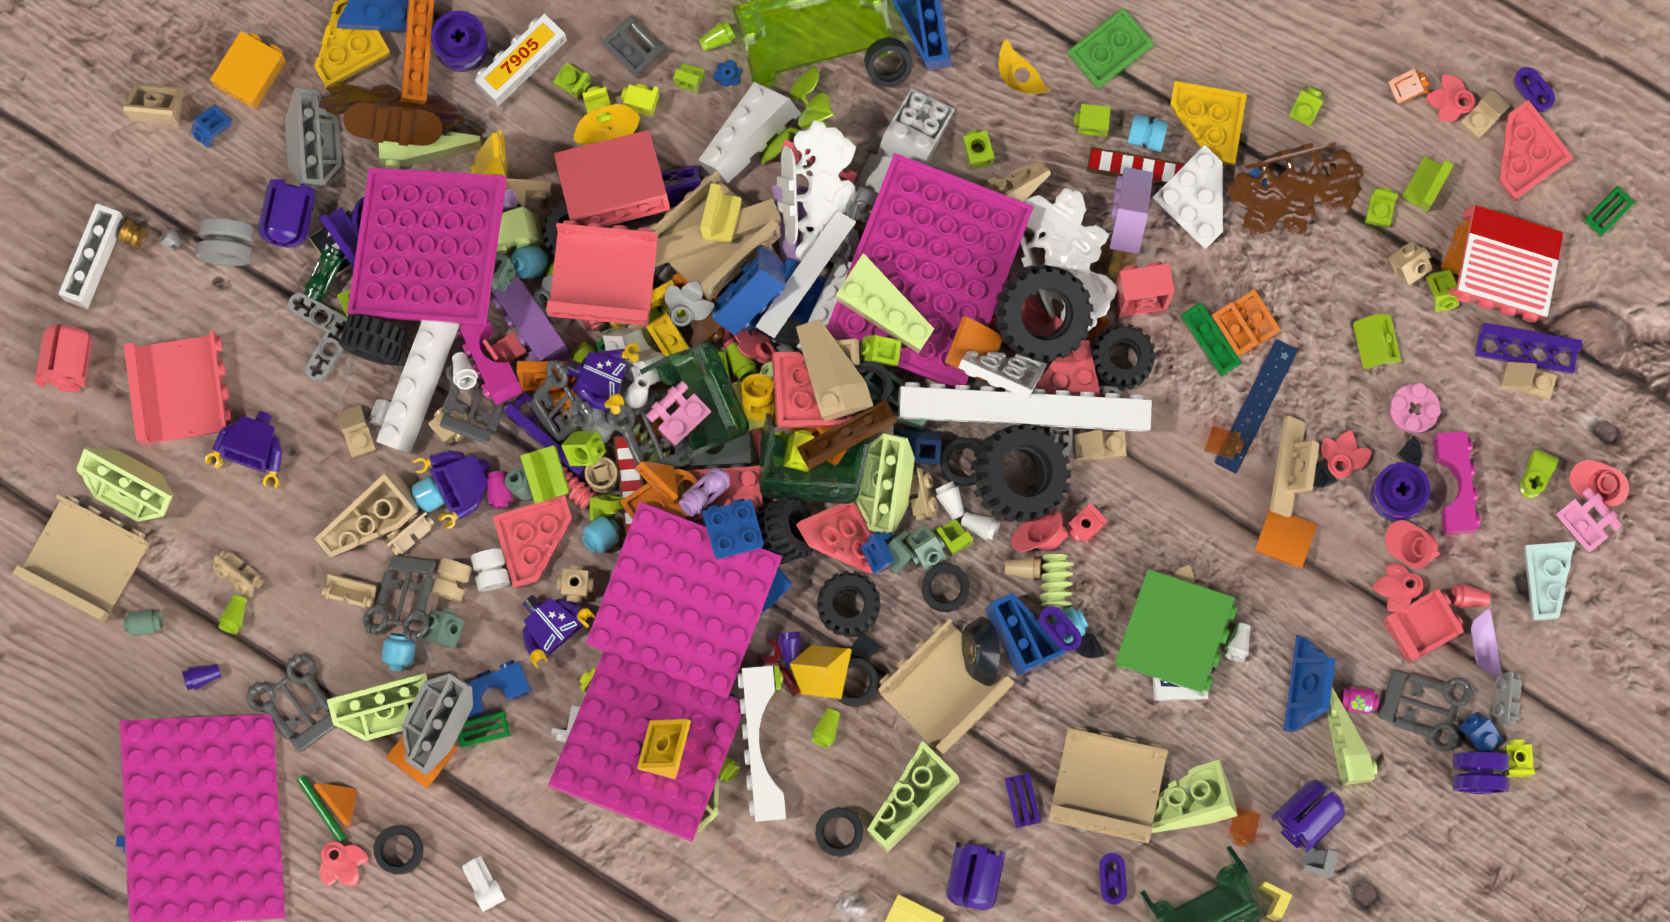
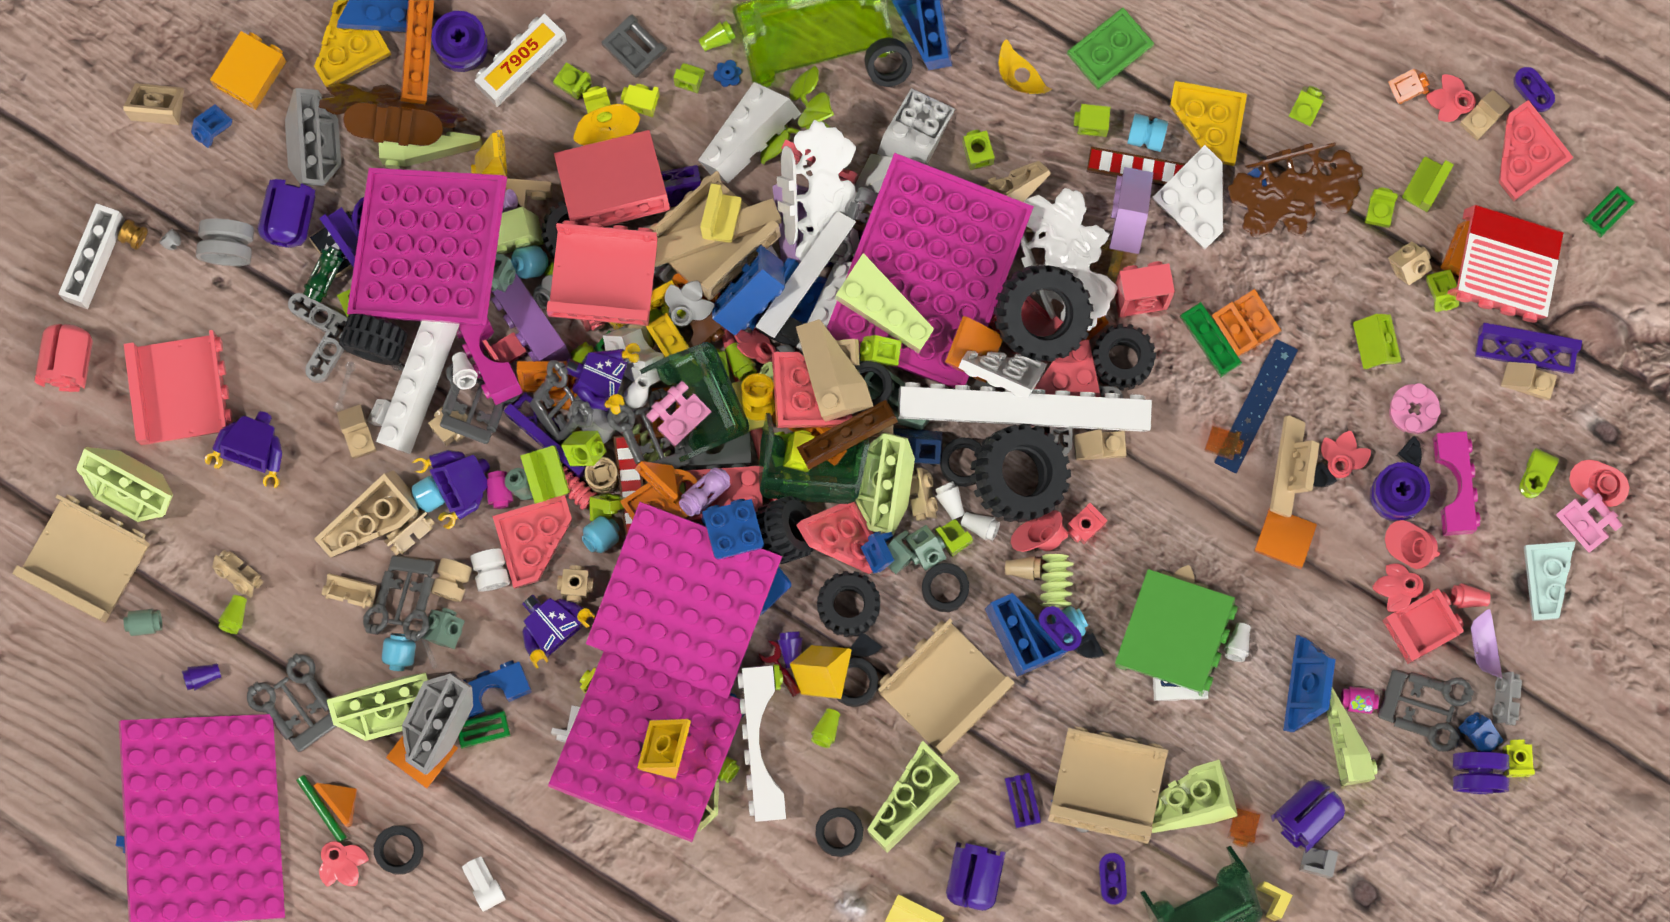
black piece [961,616,1000,686] -> none

